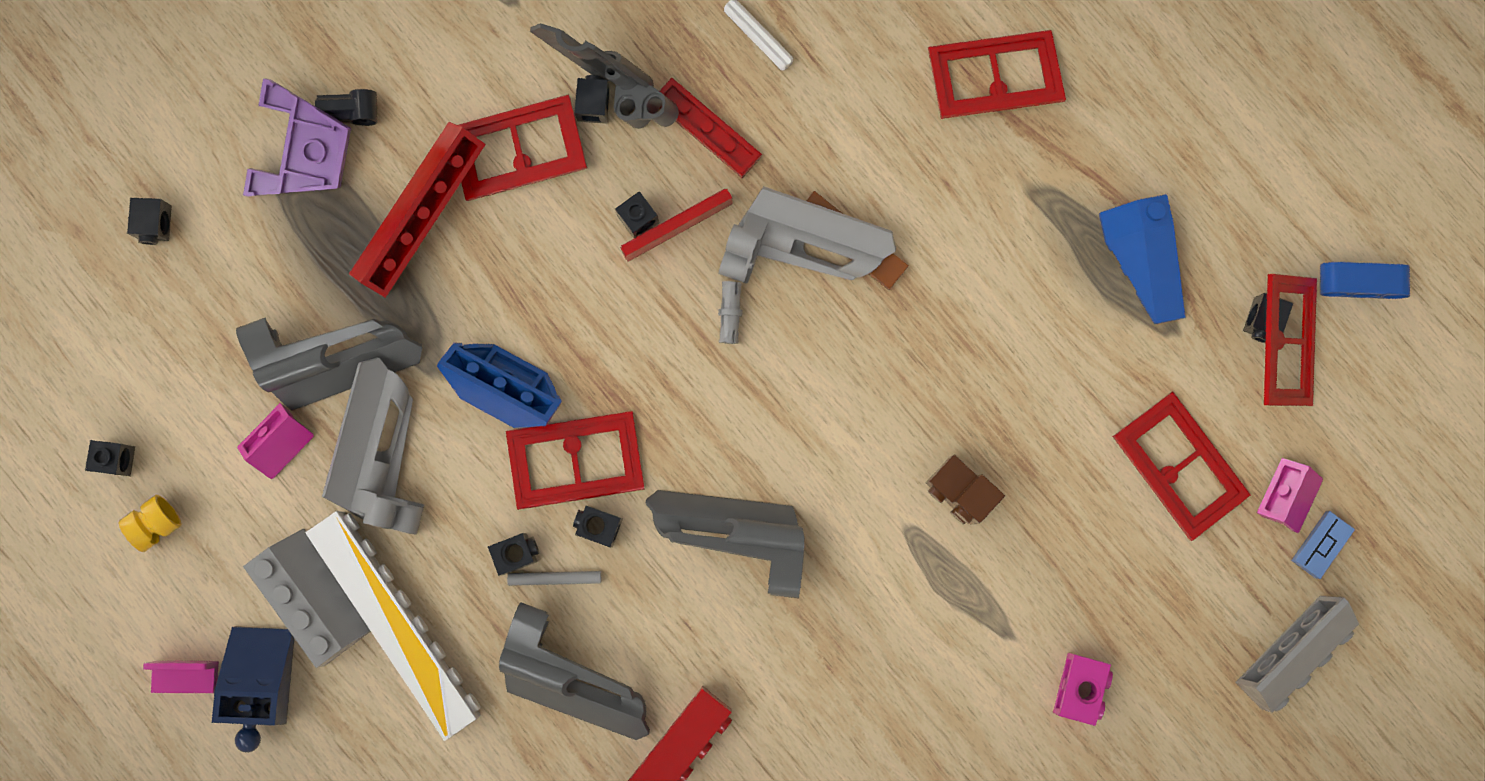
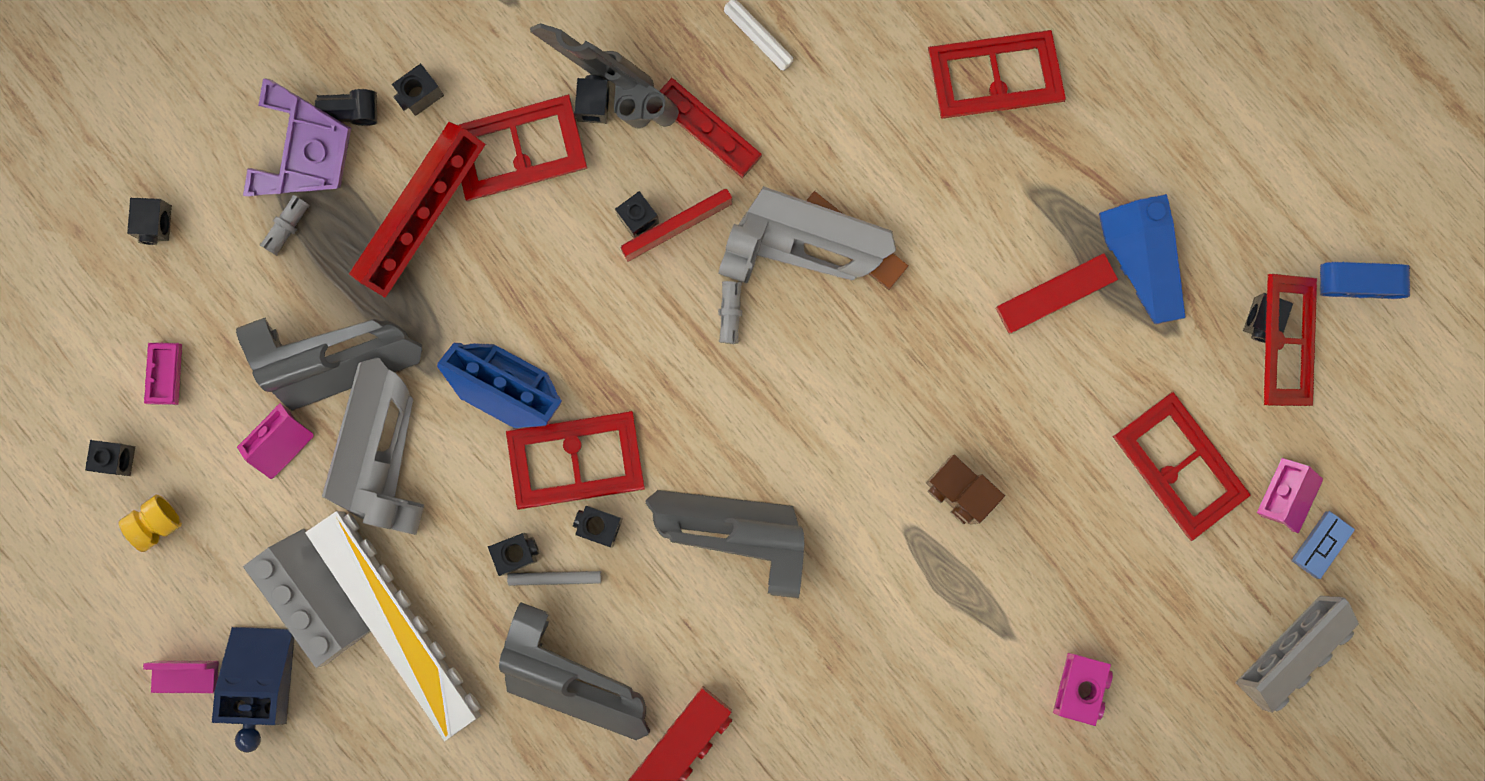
none -> dark pink plate [144,342,182,405]
none -> light grey pin [260,195,310,256]
none -> black brick [392,63,444,116]
none -> red tile [995,253,1118,334]

